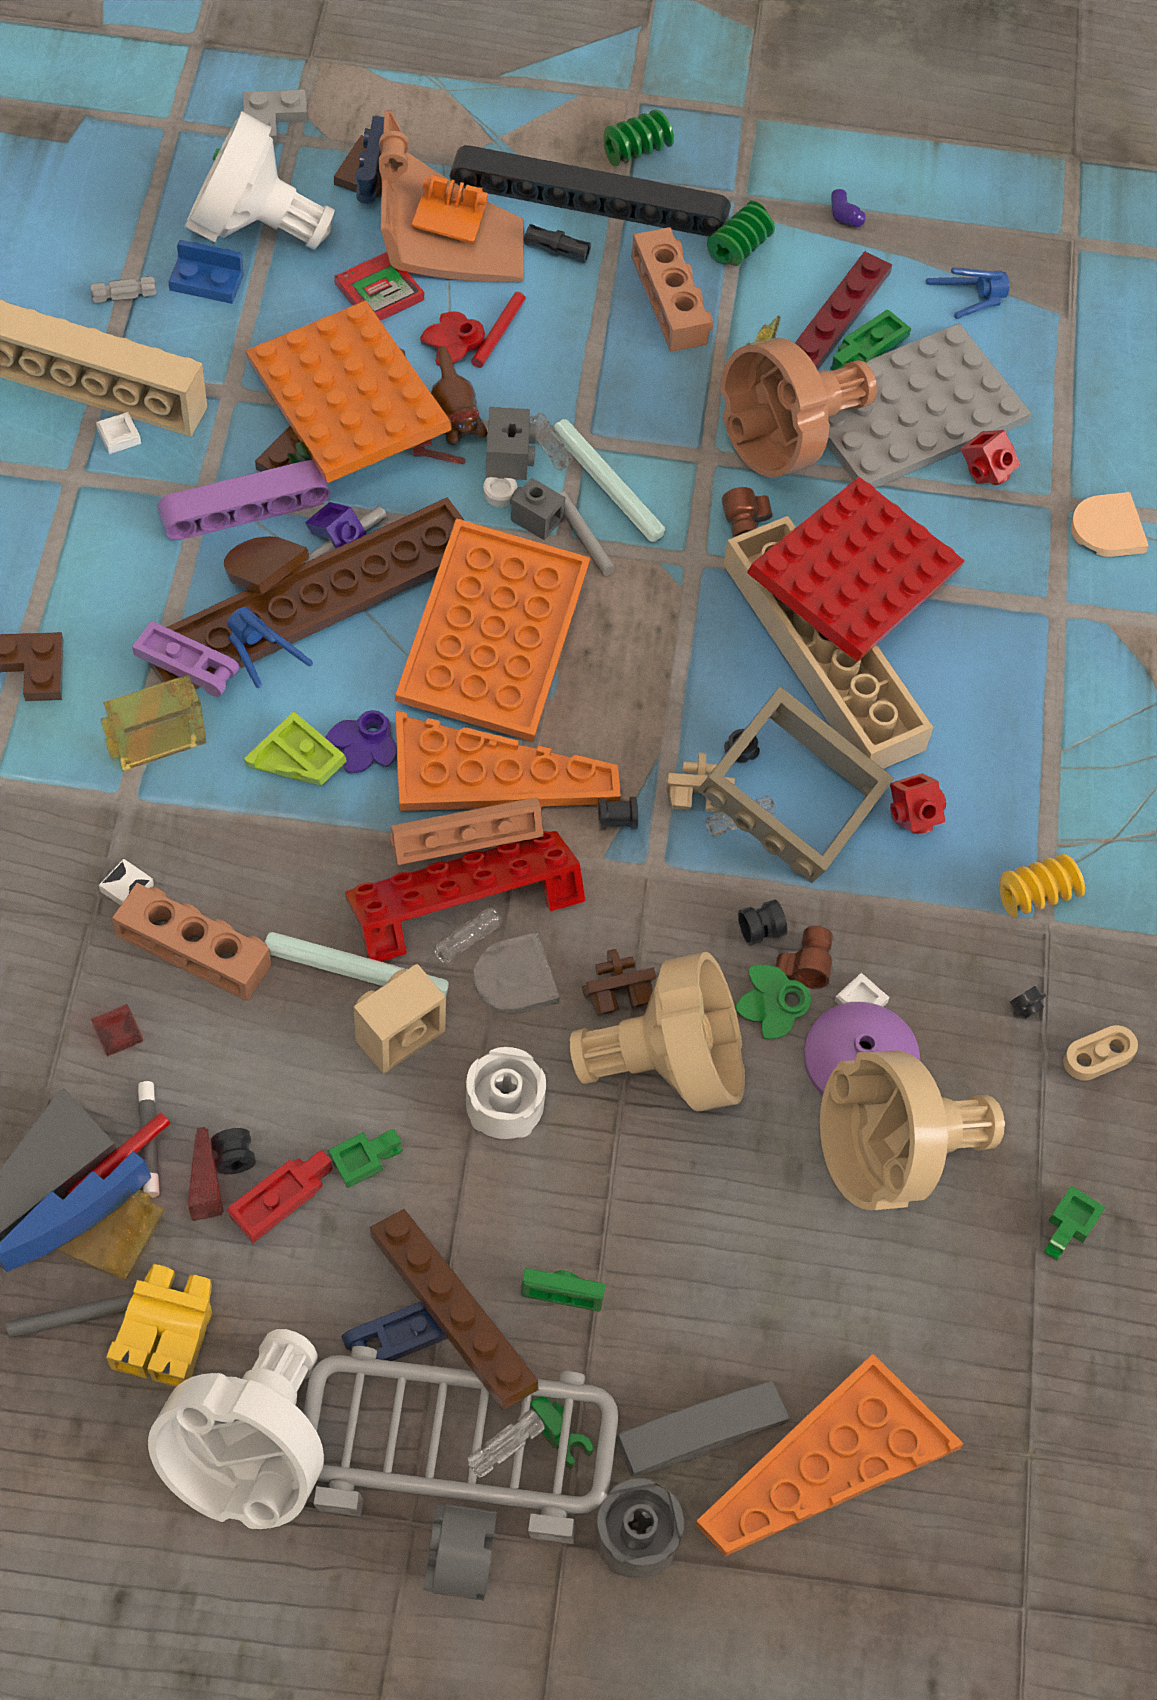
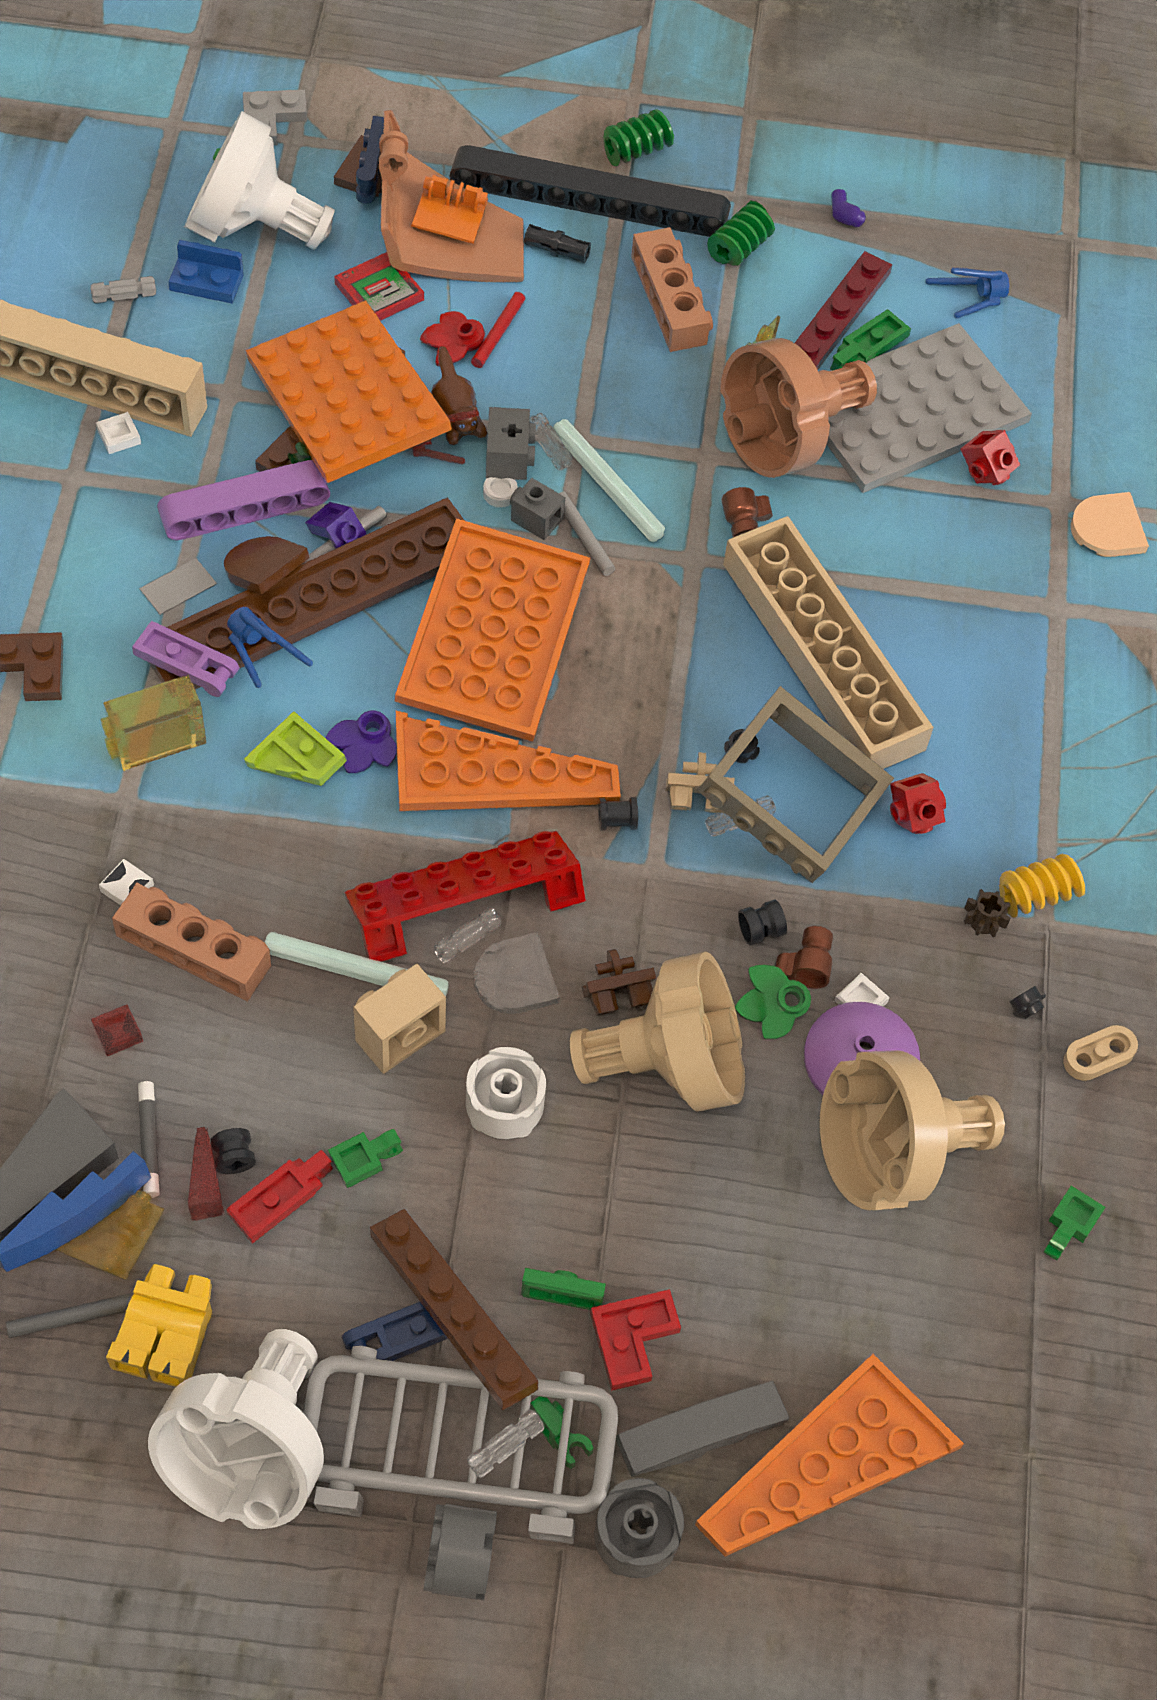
red bar [66,1112,171,1195] -> none
nougat fence [388,797,543,865] -> none
red plate [747,477,965,662] -> none
none -> light grey sticker [139,558,217,615]
none -> red plate [590,1289,681,1391]
none -> dark brown gear [964,889,1011,937]

